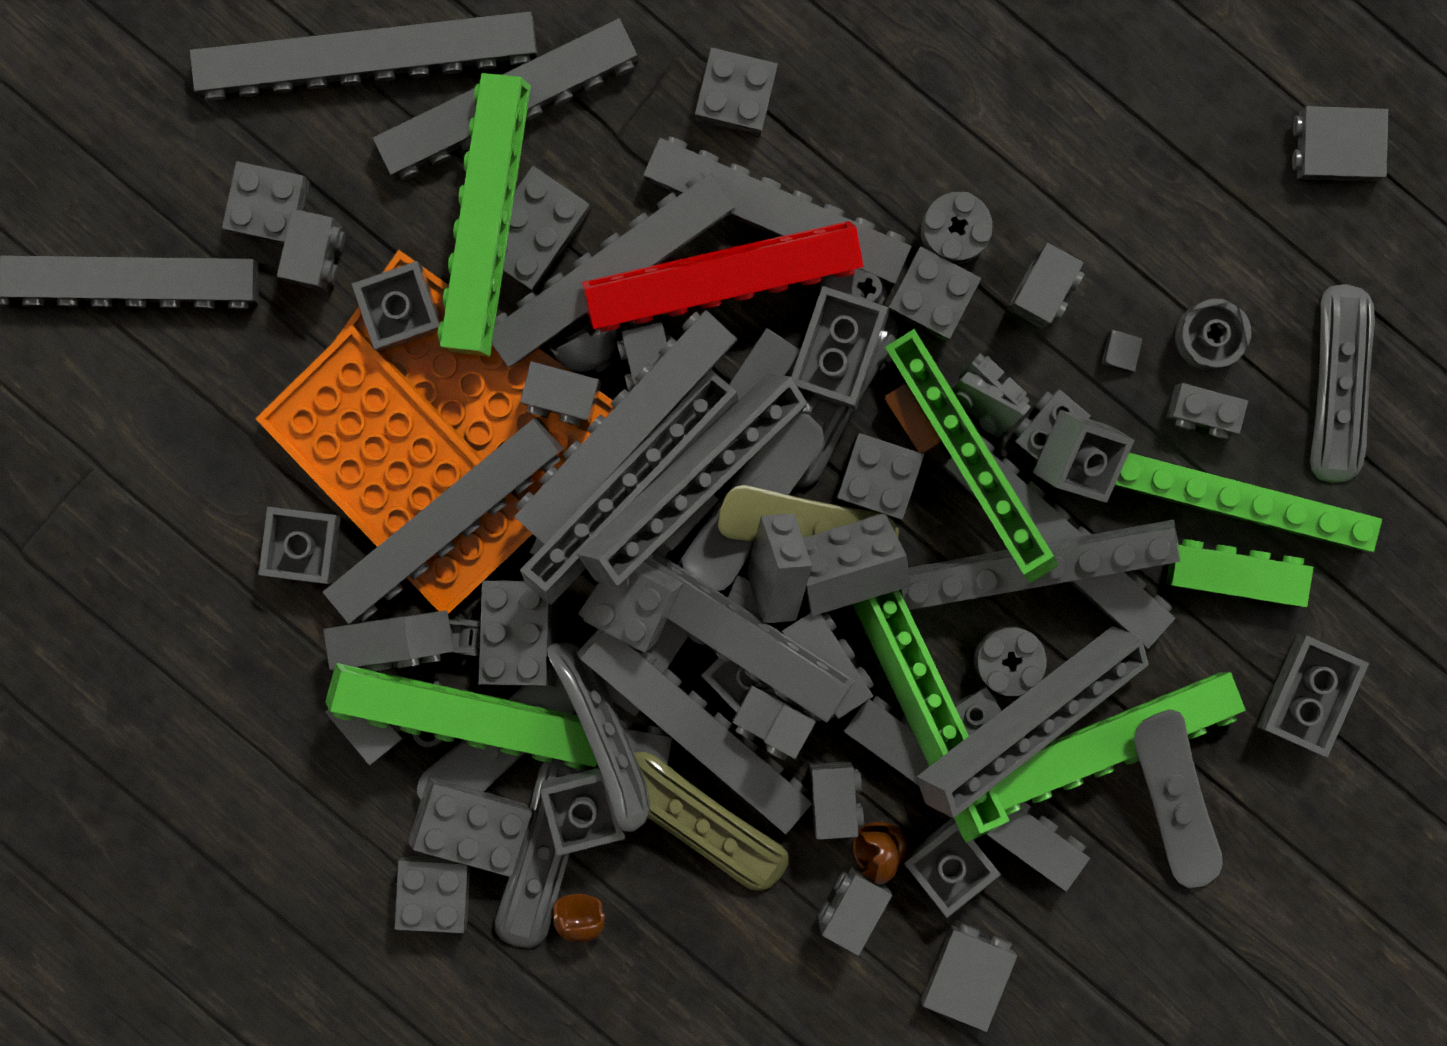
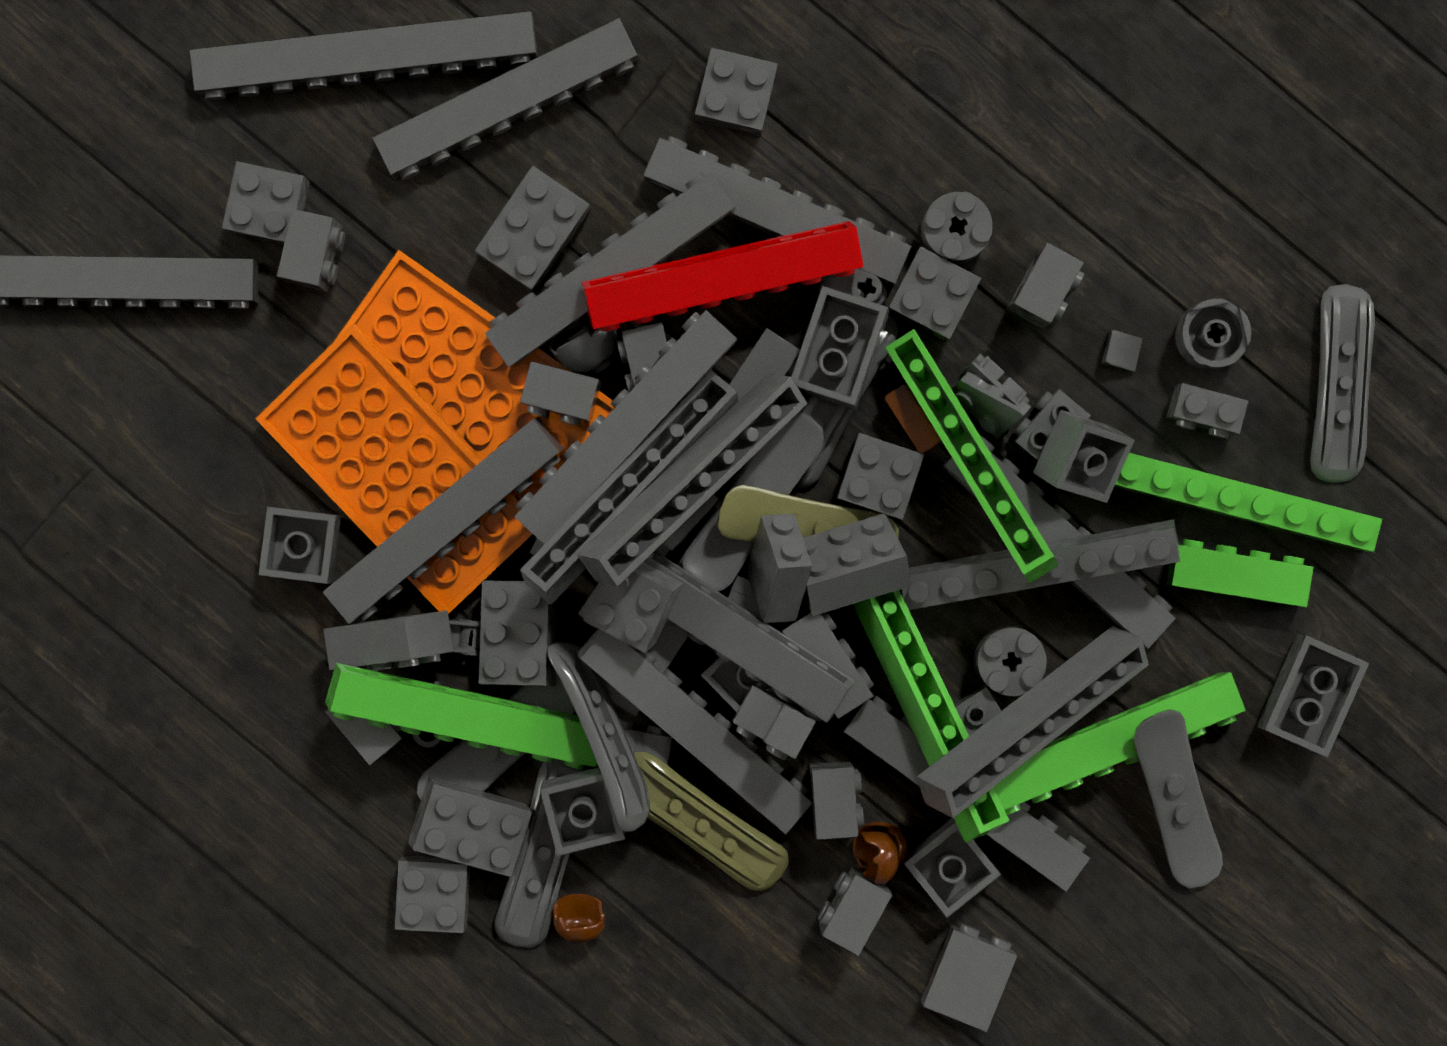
dark grey brick [352,261,441,352] -> none
bright green brick [438,73,531,356] -> none
dark grey brick [1292,106,1388,182] -> none

